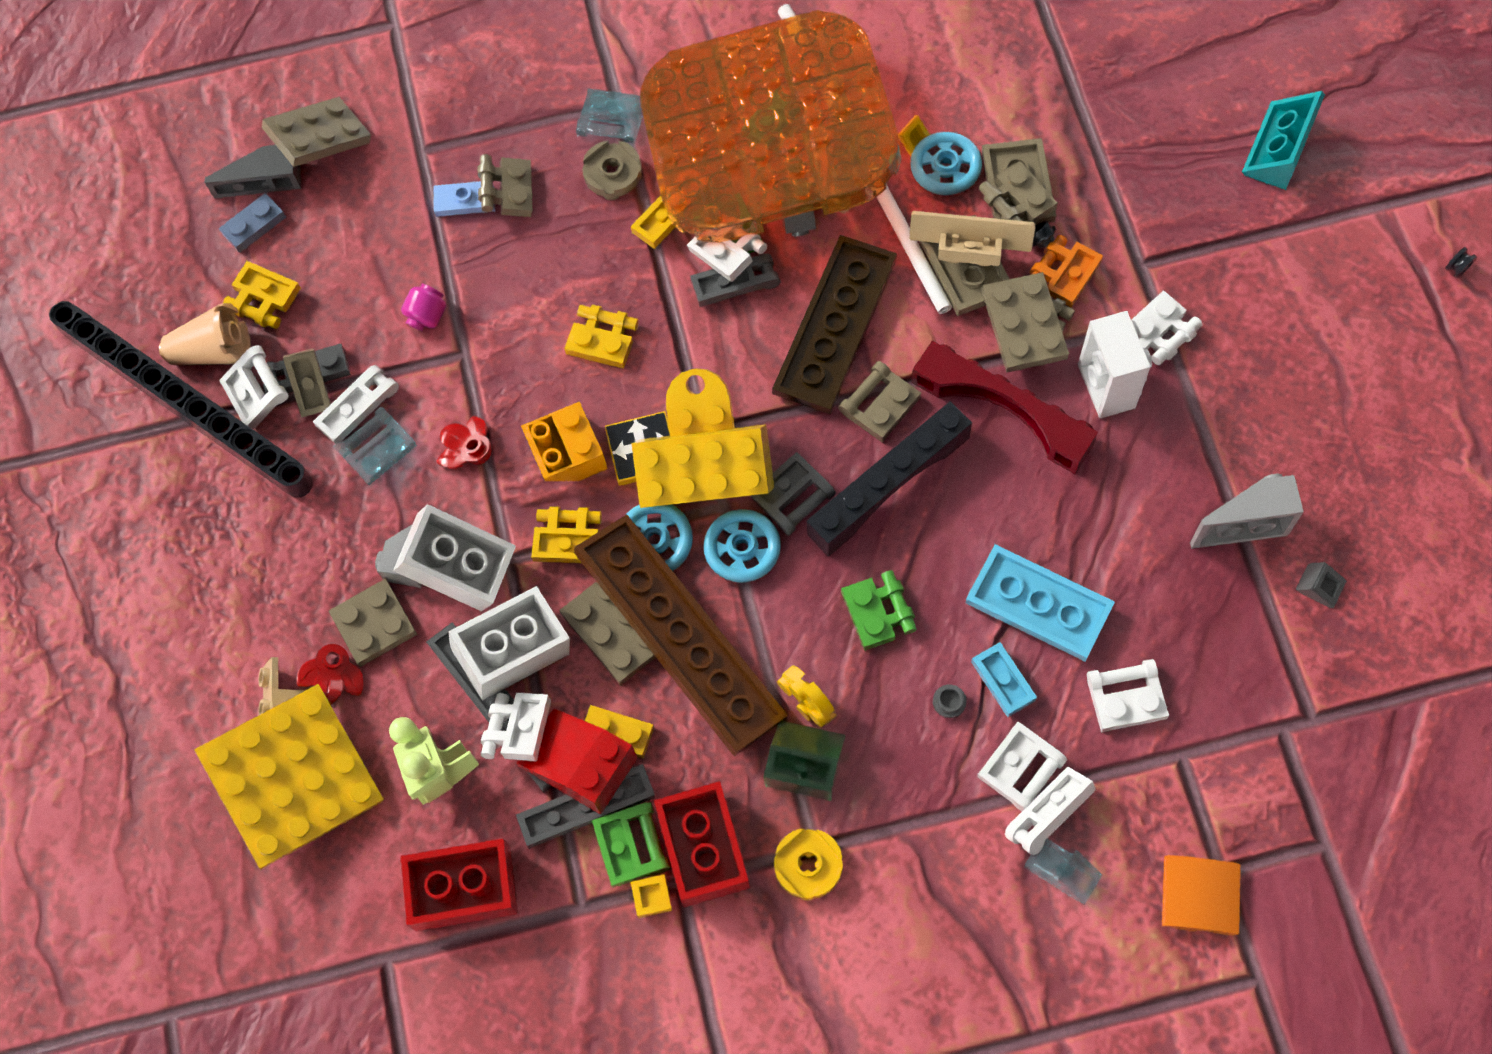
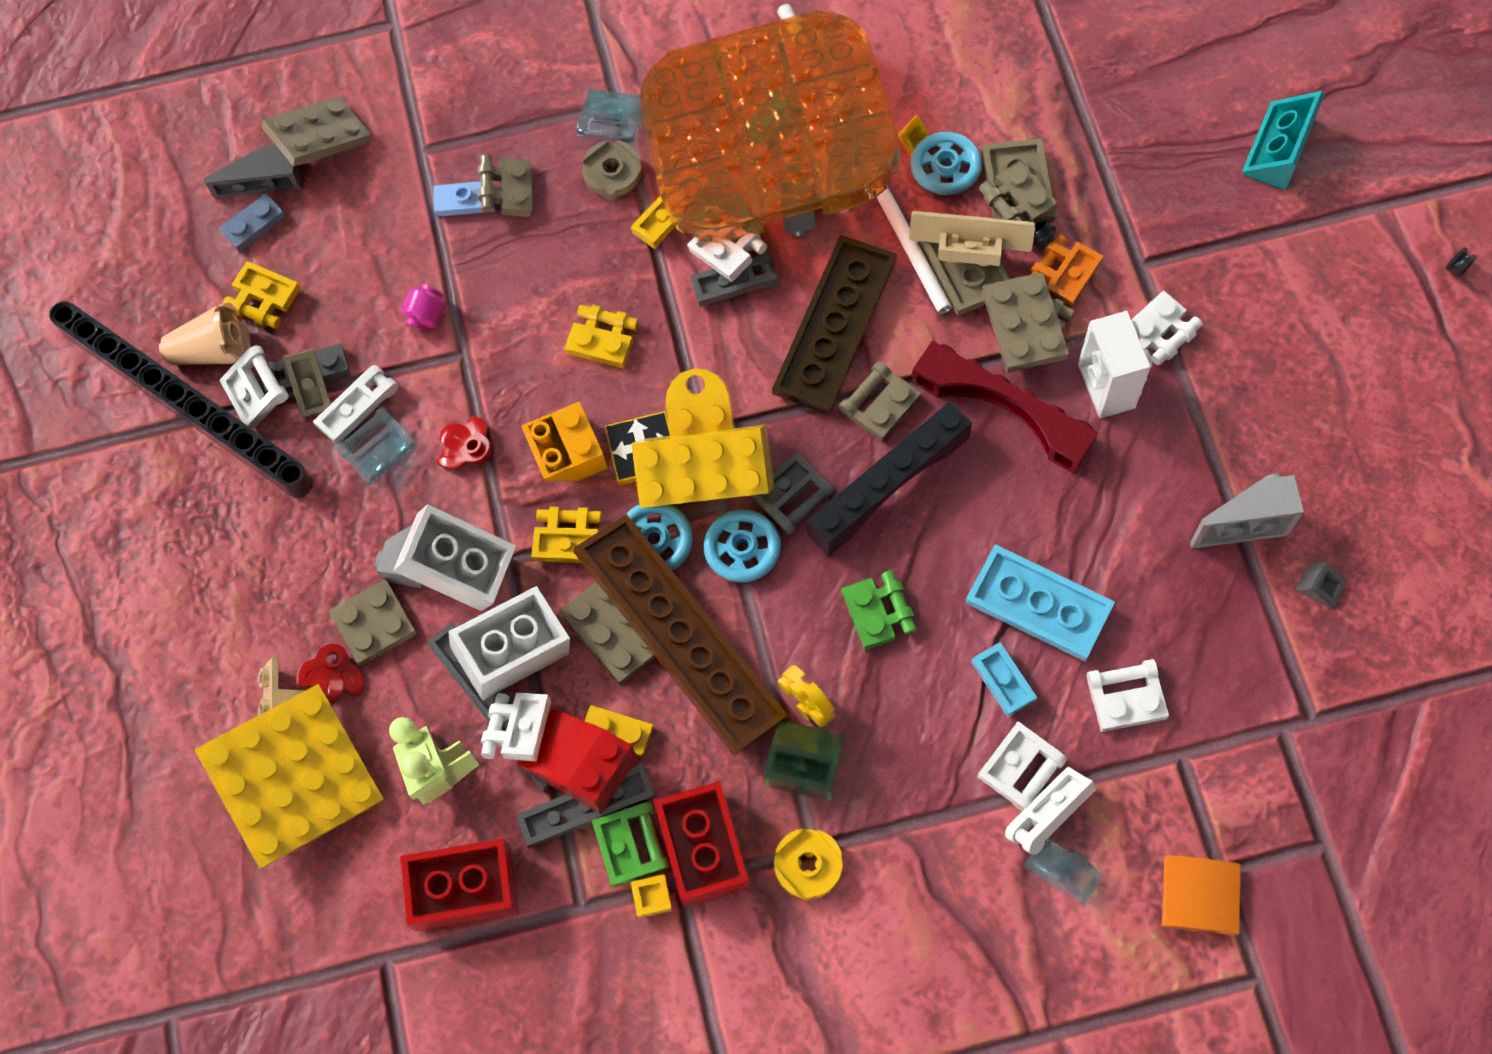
dark grey plate [933,685,967,718] -> none

